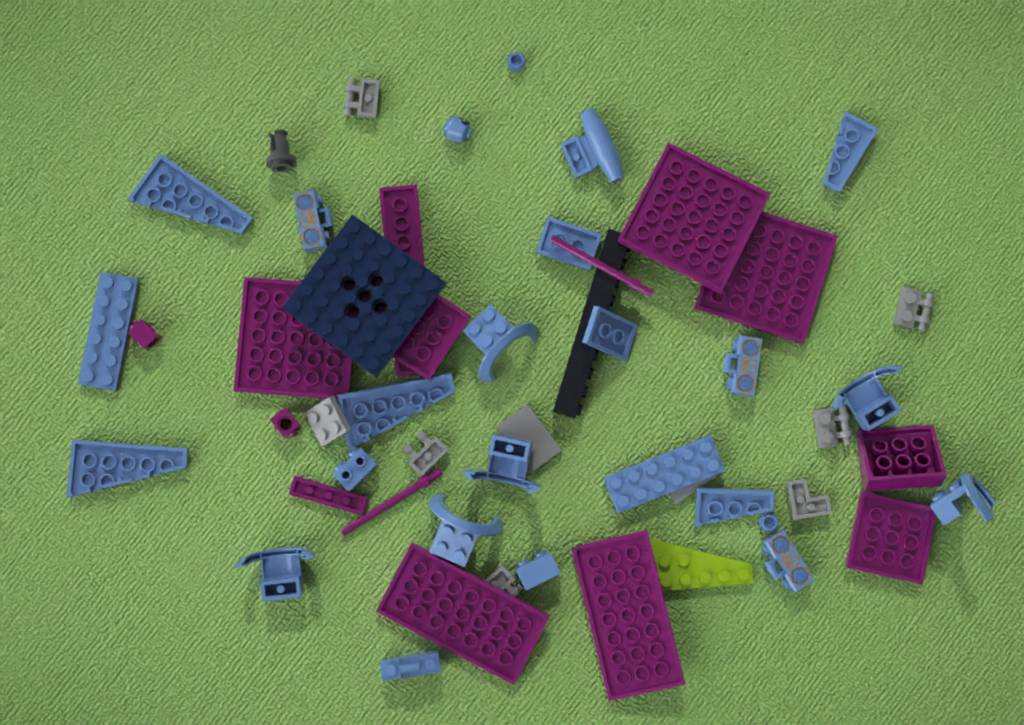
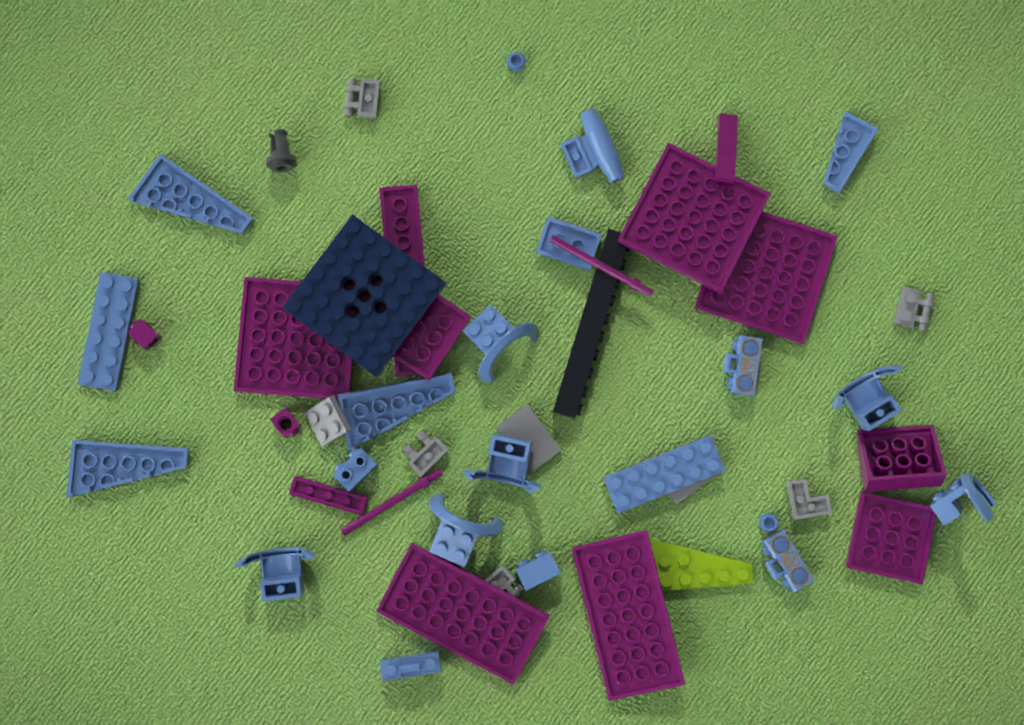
medium blue piece [293,190,334,253] -> none
medium blue head [443,116,473,144] -> none
medium blue plate [582,306,638,361] -> none
medium blue wing [694,487,775,527] -> none
light grey plate [812,406,852,448] -> none
none -> magenta tile [715,113,738,184]

